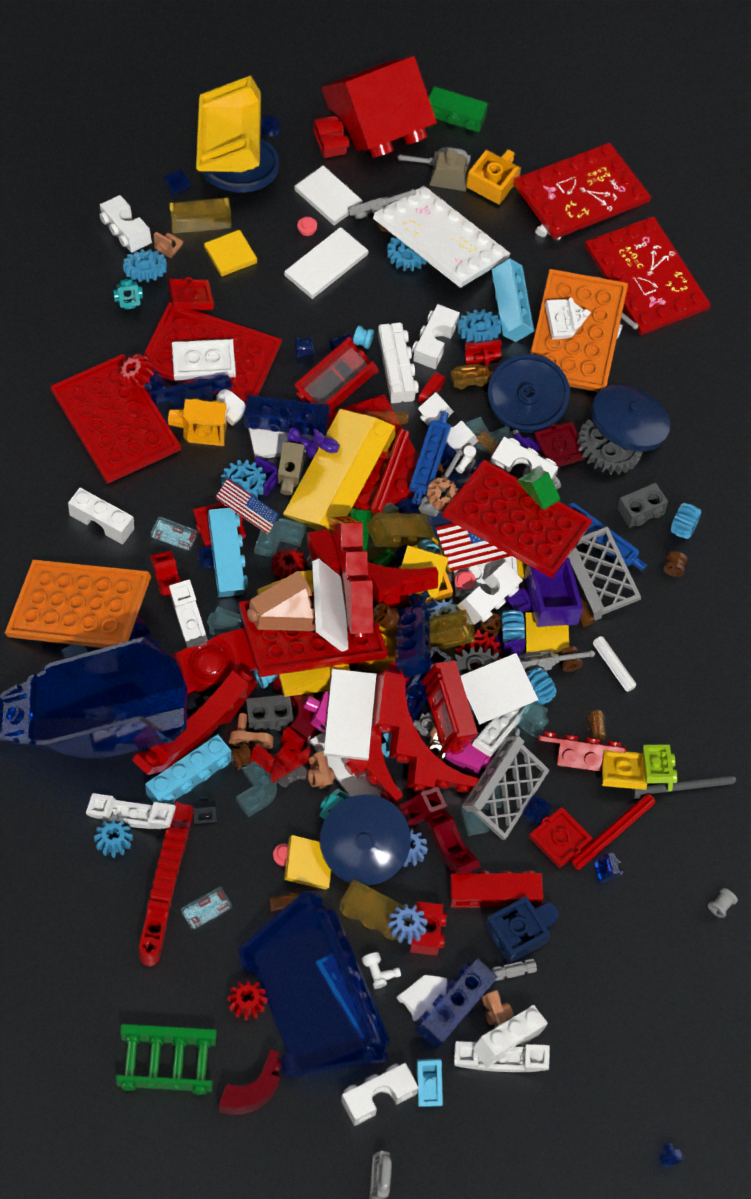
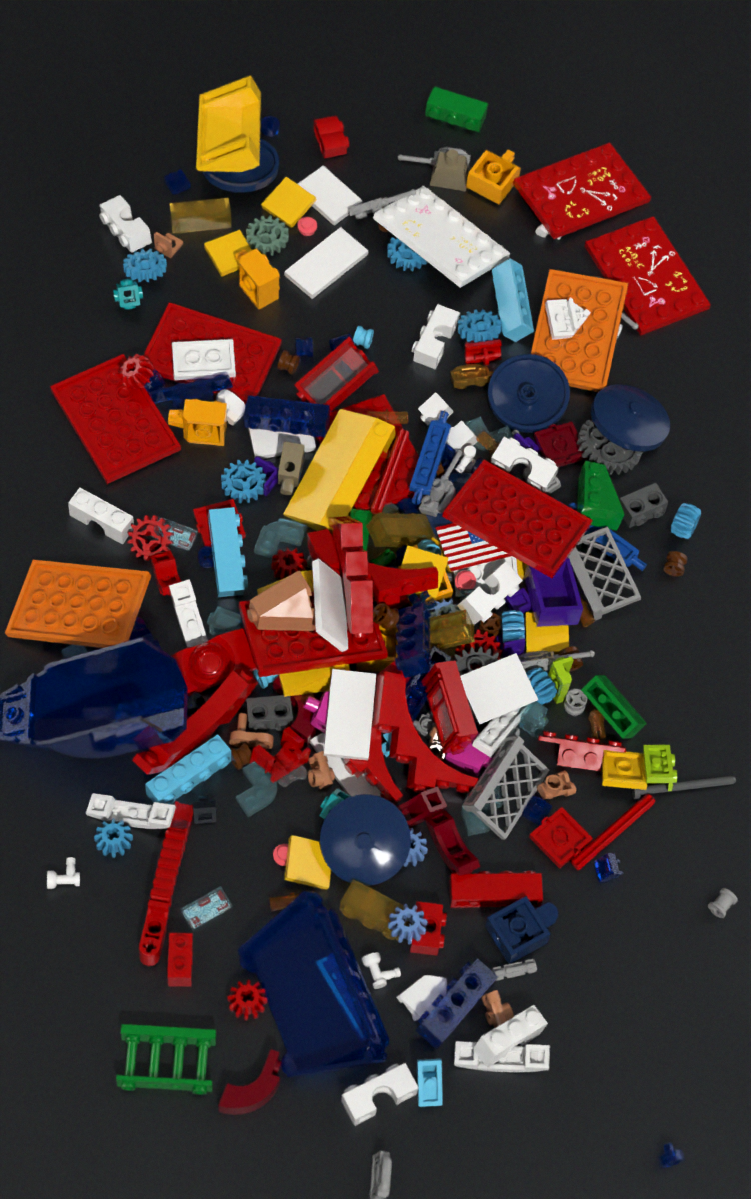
red plate [168,276,214,310] -> none
sticker [216,478,279,534] -> none
dark purple piece [286,427,340,460] -> none
red brick [321,56,437,158] -> none
white brick [378,323,419,403] -> none
red beam [418,372,446,404] -> none
nougat gear [427,477,459,511] -> none
green slope [517,469,560,511] -> none
white axle [593,636,636,692] -> none
none -> white piece [47,857,80,889]
none -> red gear [127,515,174,561]
none -> red brick [168,933,193,987]
none -> light orange hinge [235,248,280,310]
none -> sand green gear [246,216,289,255]
none -> yellow tile [261,177,316,228]
none -> reddish brown wheel [277,350,300,375]
none -> nougat plate [537,770,576,800]
none -> lime bracket [548,657,574,704]
none -> light grey wheel [564,689,587,716]
none -> green wedge [577,460,625,531]
none -> green brick [581,675,647,739]

